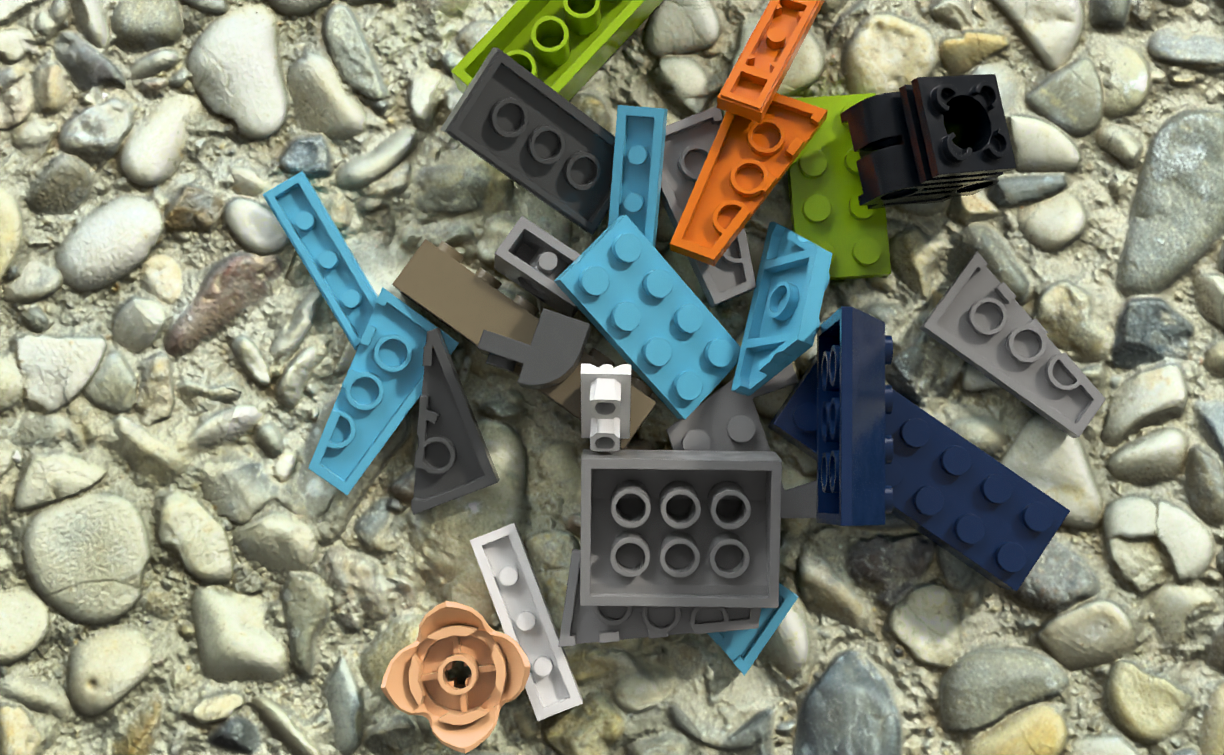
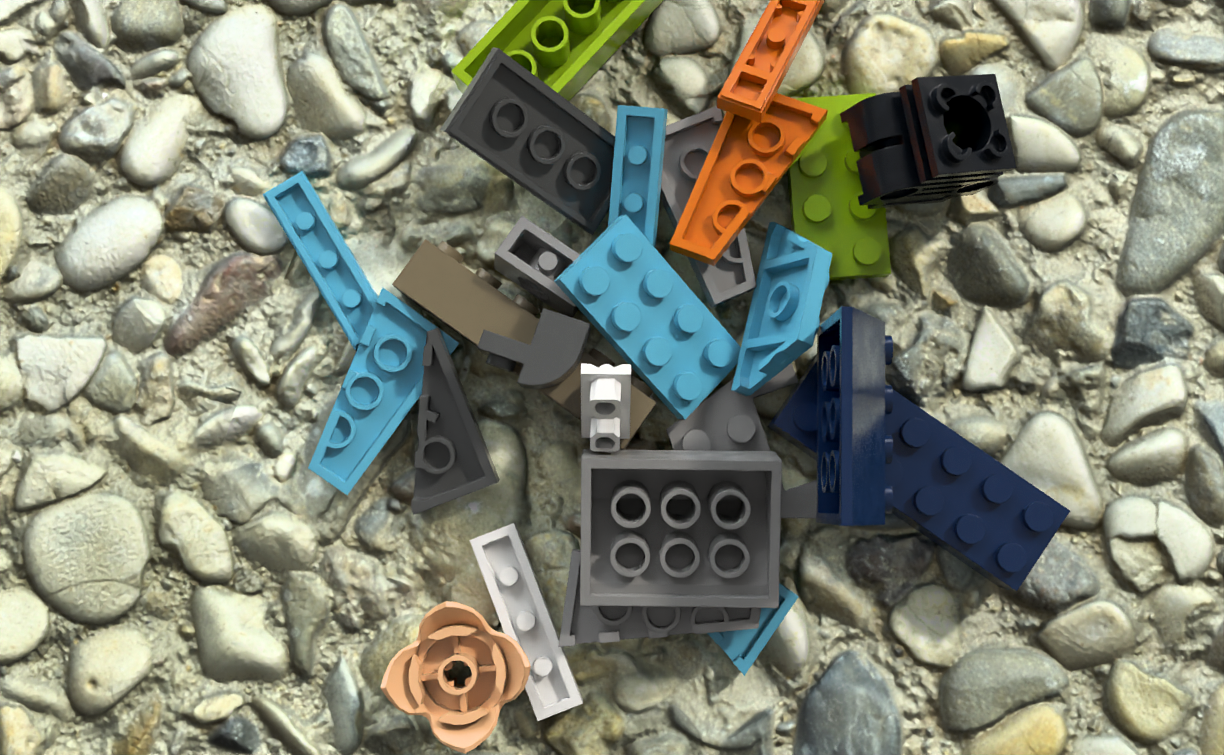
light grey wing [919,252,1106,438] -> none

